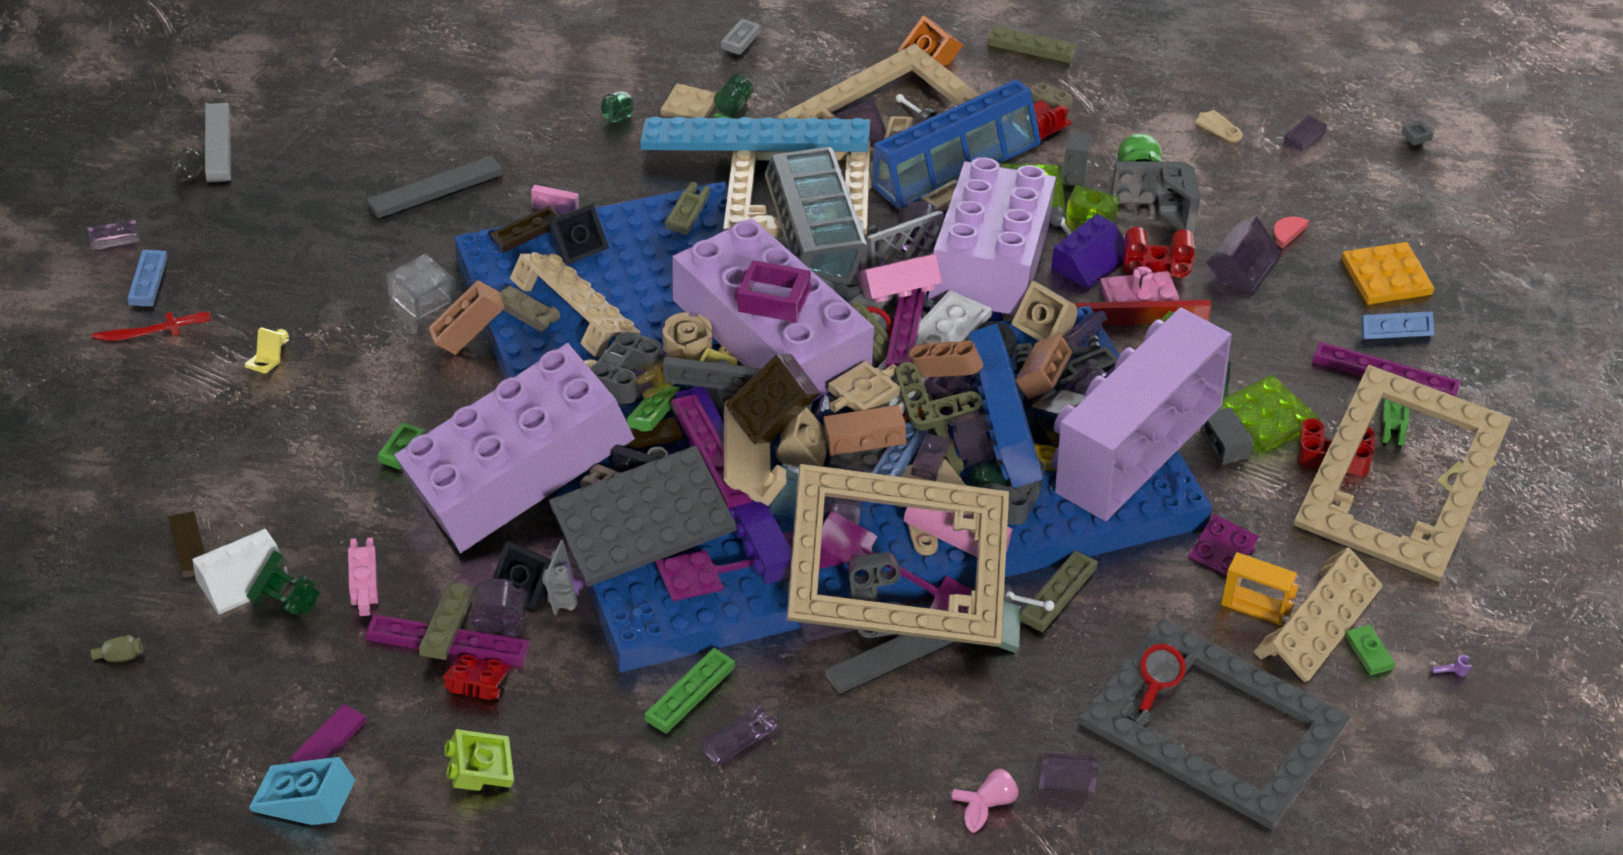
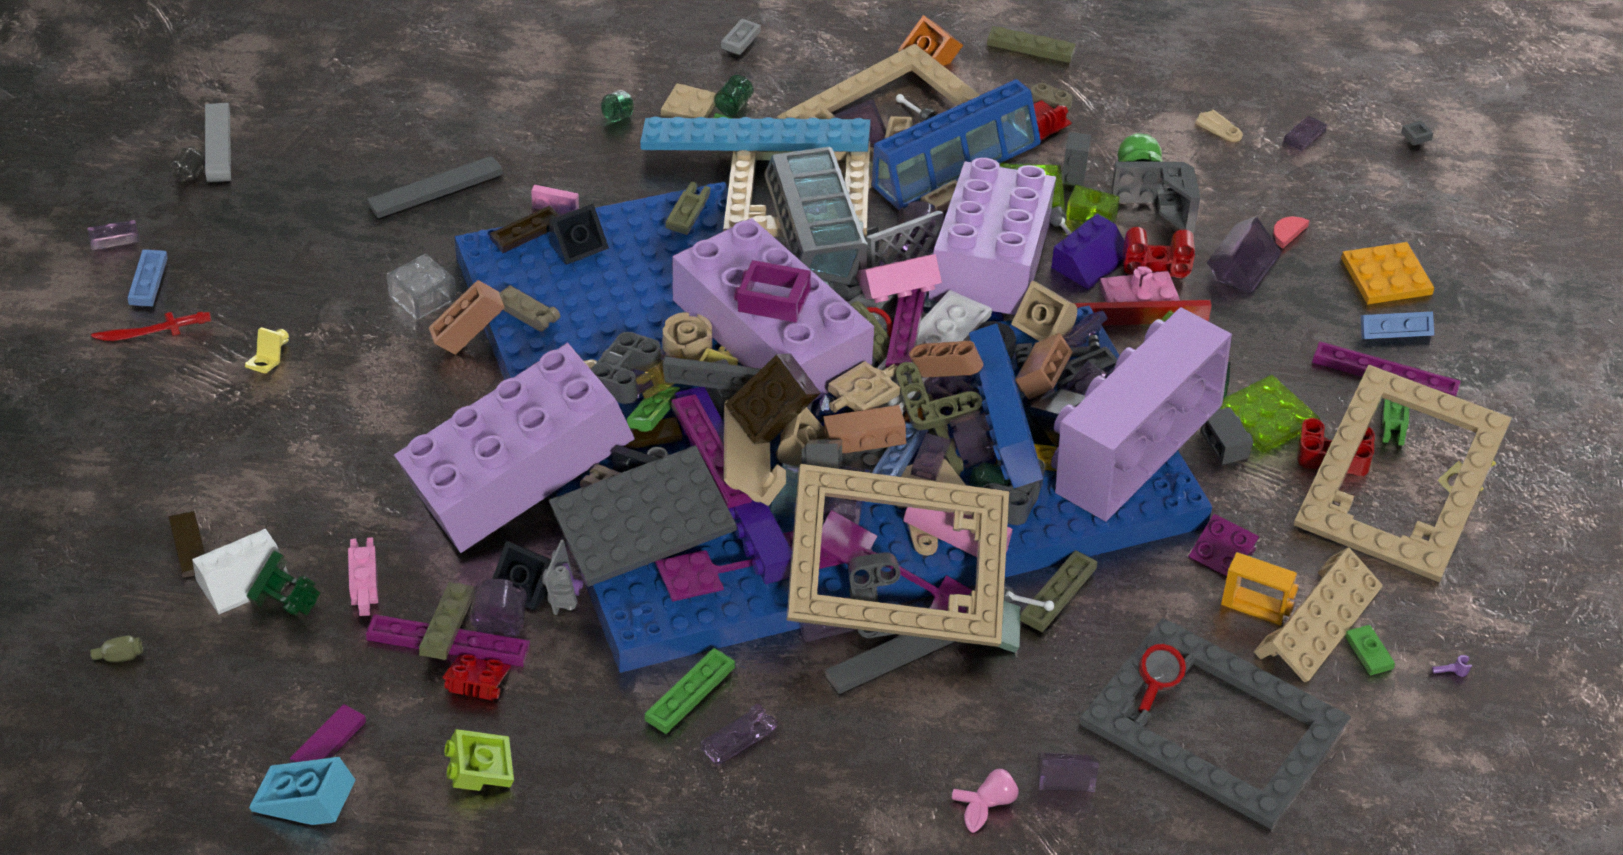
bright green plate [378,422,425,470] -> none
tan bracket [510,252,641,357] -> none
none -> dark grey brick [802,439,843,469]

